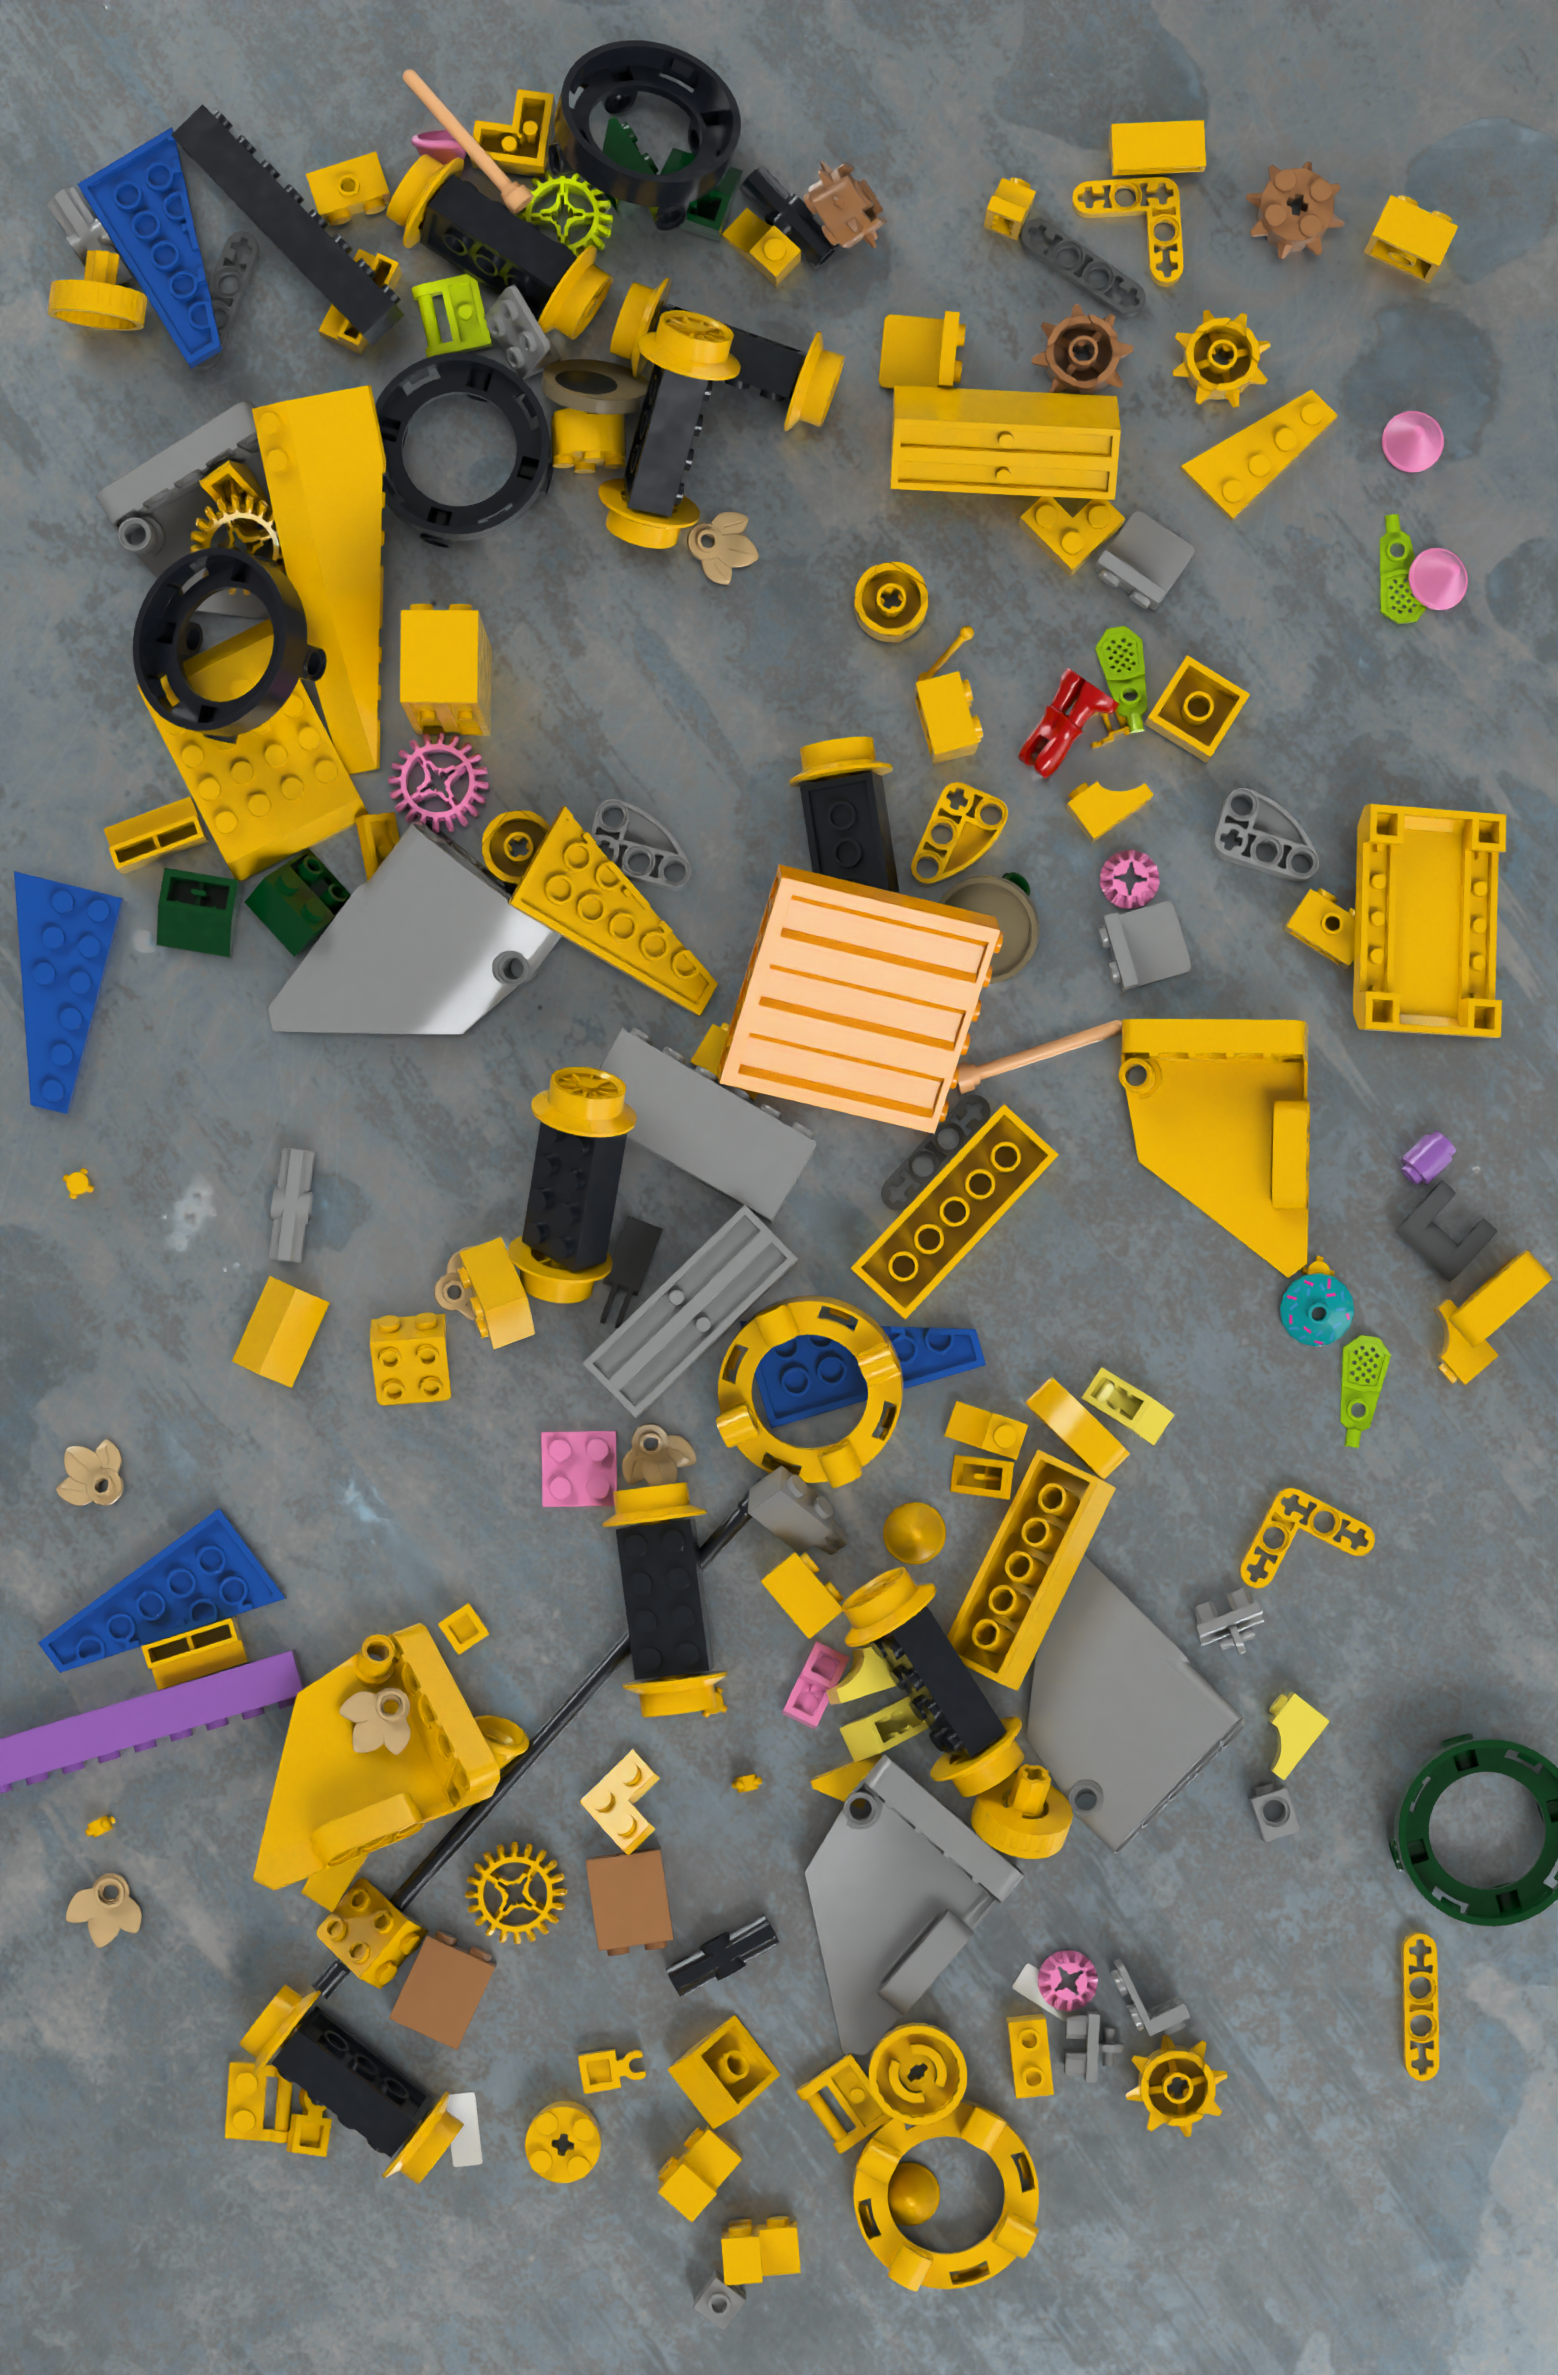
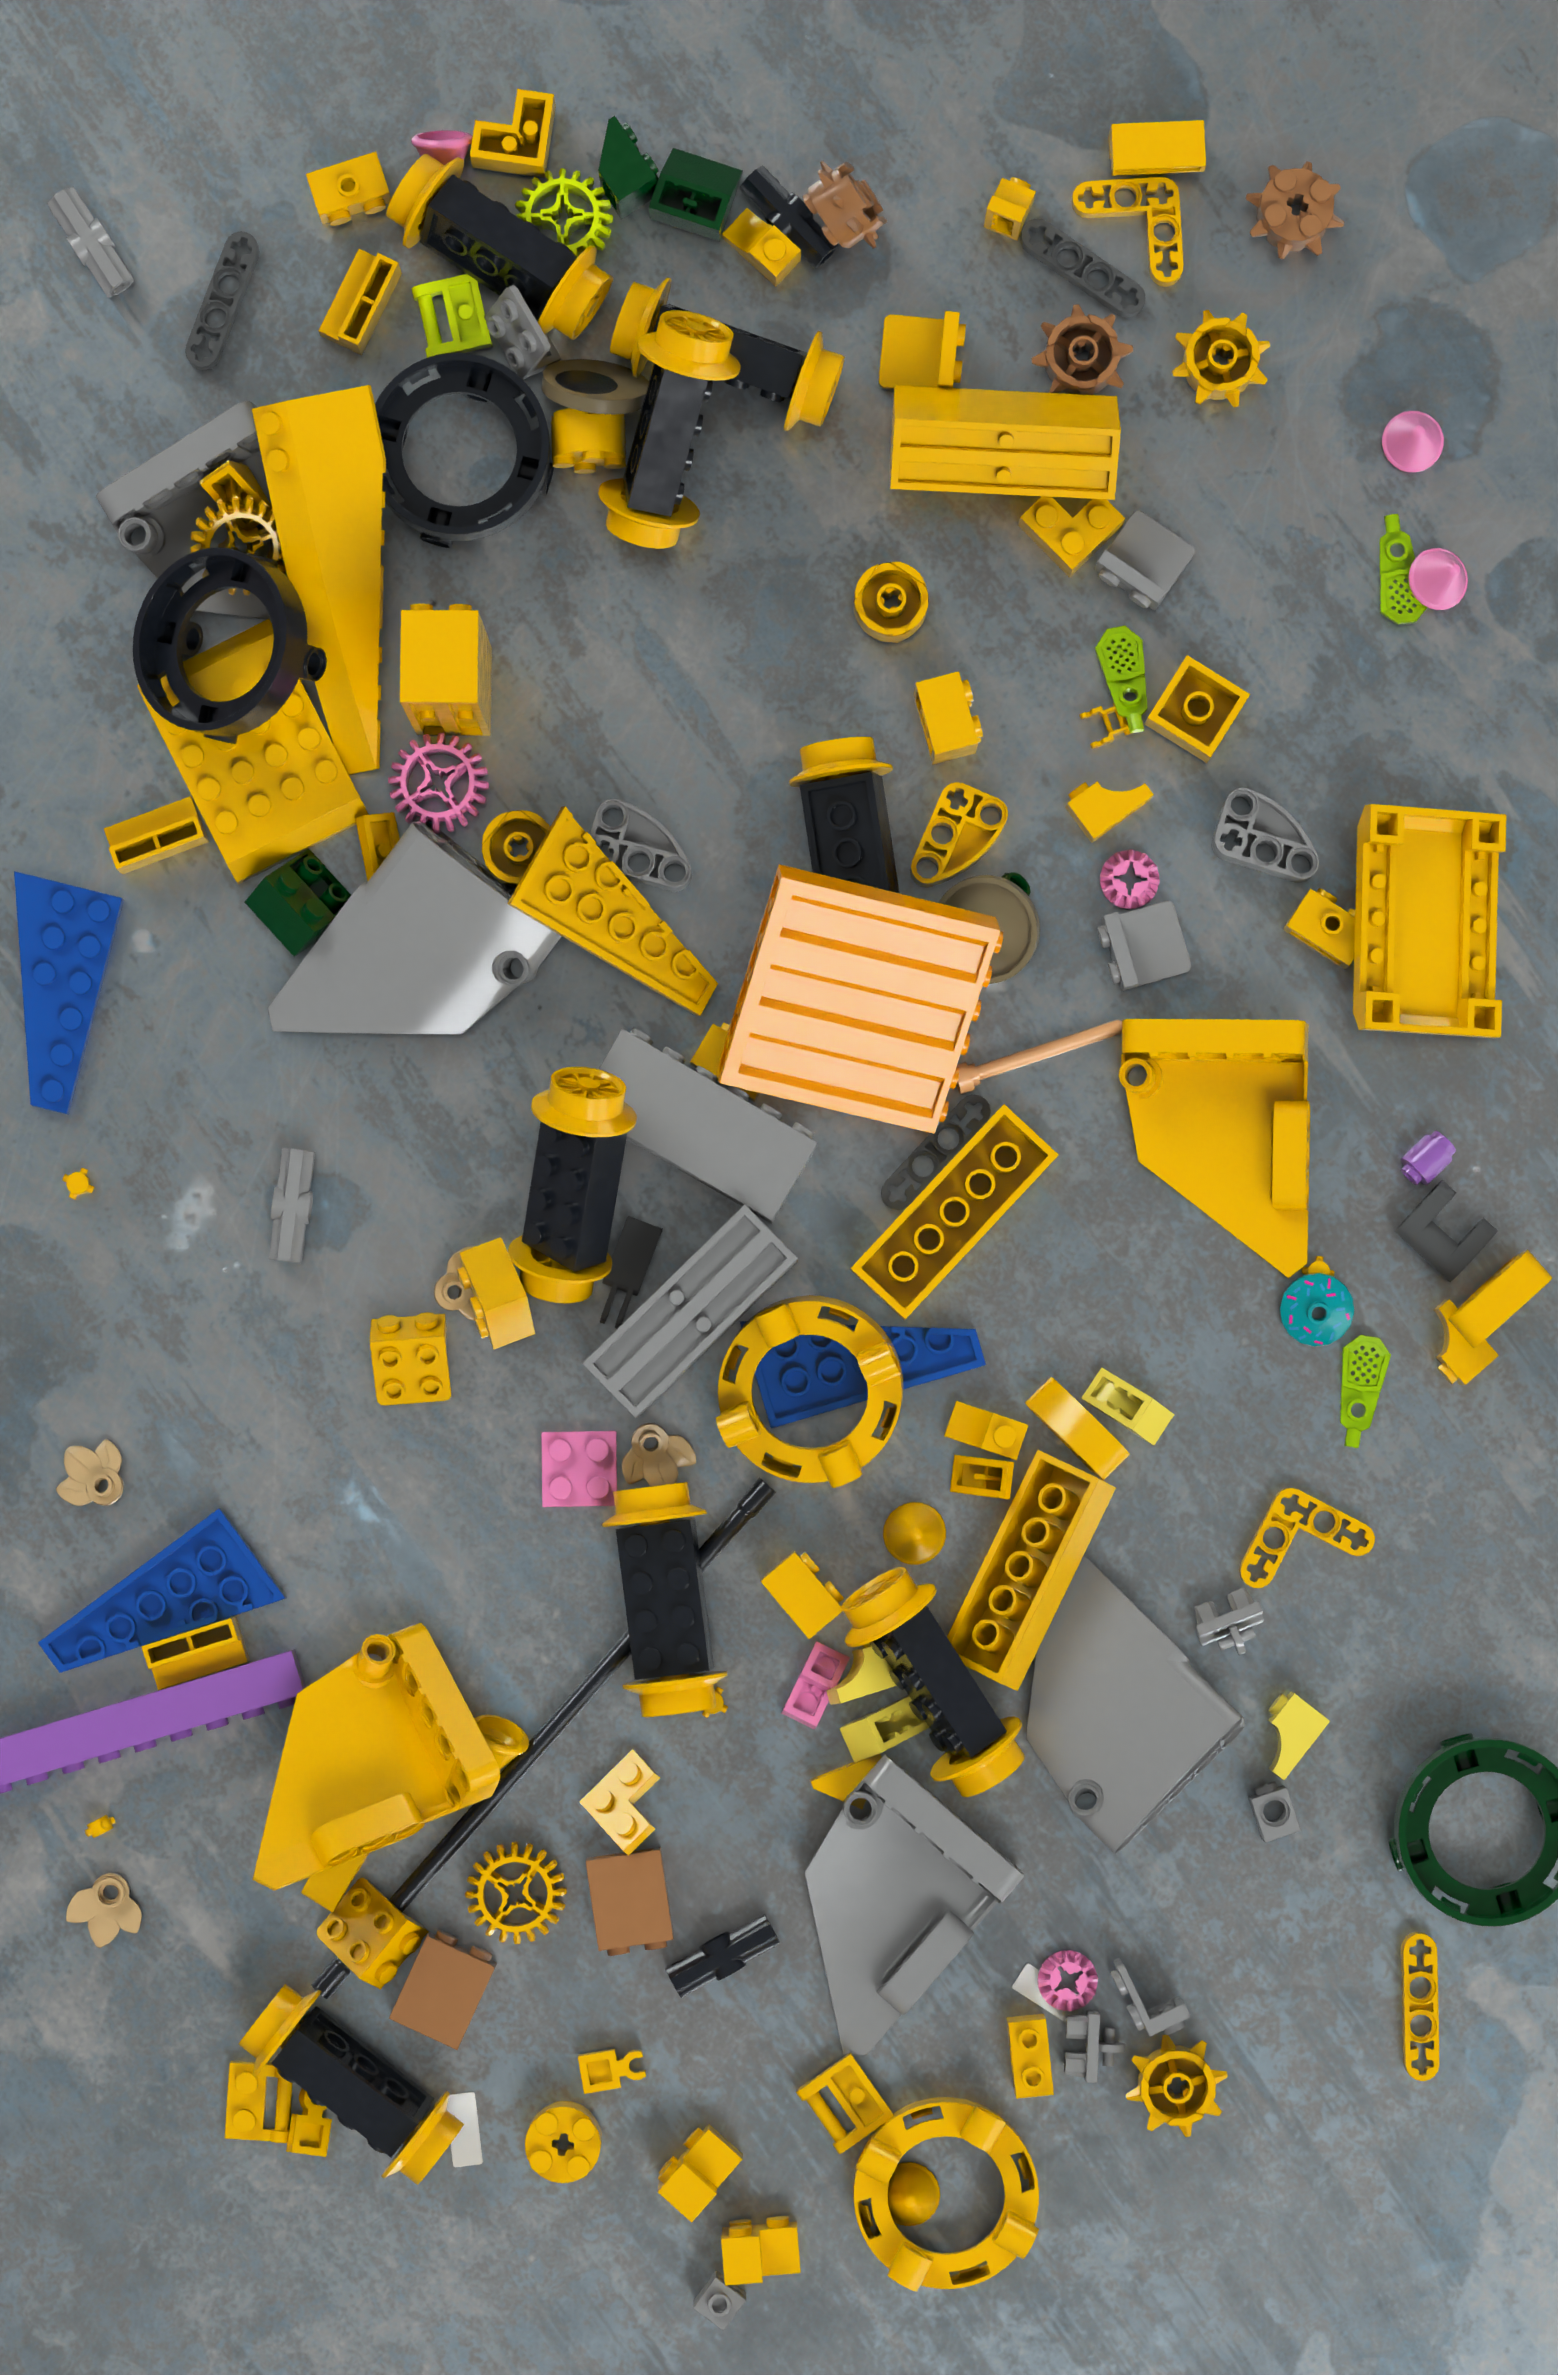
yellow piece [47,250,147,331] -> none
blue wing [77,127,223,369] -> none
dark green slope [156,868,243,958] -> none
black brick [171,104,404,346] -> none
yellow piece [232,1276,330,1388] -> none
tan plate [339,1688,411,1755] -> none
light nougat piece [402,69,534,215] -> none
yellow tile [438,1602,490,1655] -> none
black piece [548,40,741,231] -> none
yellow slope [667,2015,781,2130] -> none
tan plate [687,512,759,585] -> none
yellow piece [732,1773,762,1793] -> none
light grey hinge [748,1465,847,1555] -> none
yellow piece [868,2022,967,2125] -> none
yellow hinge [917,625,974,682] -> none
yellow piece [970,1764,1073,1859] -> none
red piece [1018,667,1120,778] -> none
yellow wing [1180,389,1338,521] -> none
yellow brick [1363,195,1458,284] -> none

